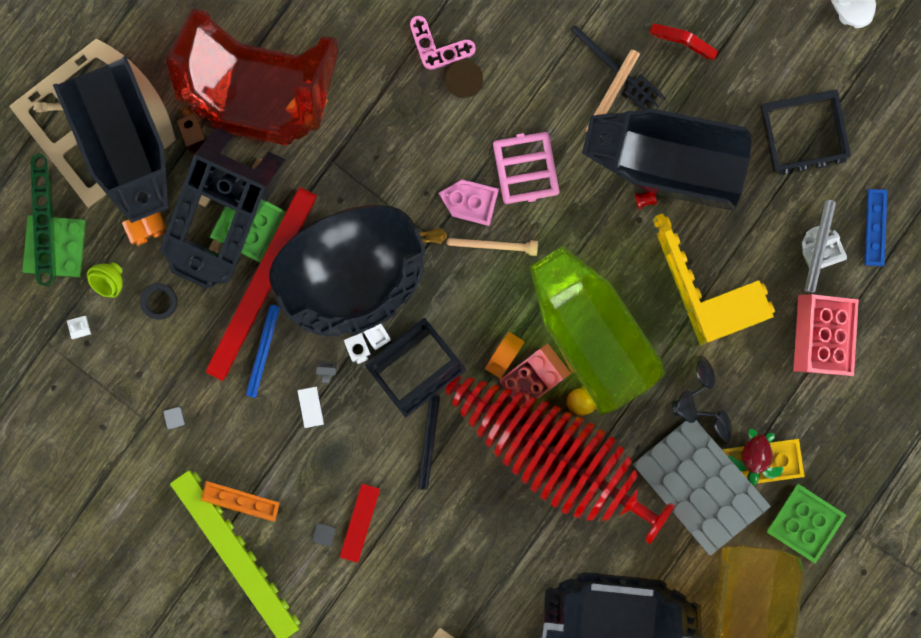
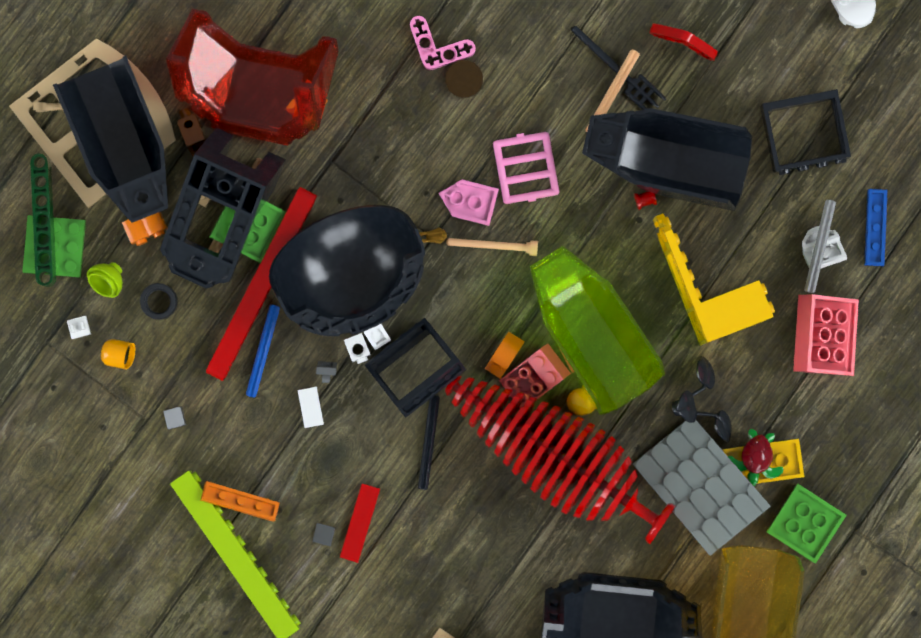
none -> light orange helmet [101,339,136,370]

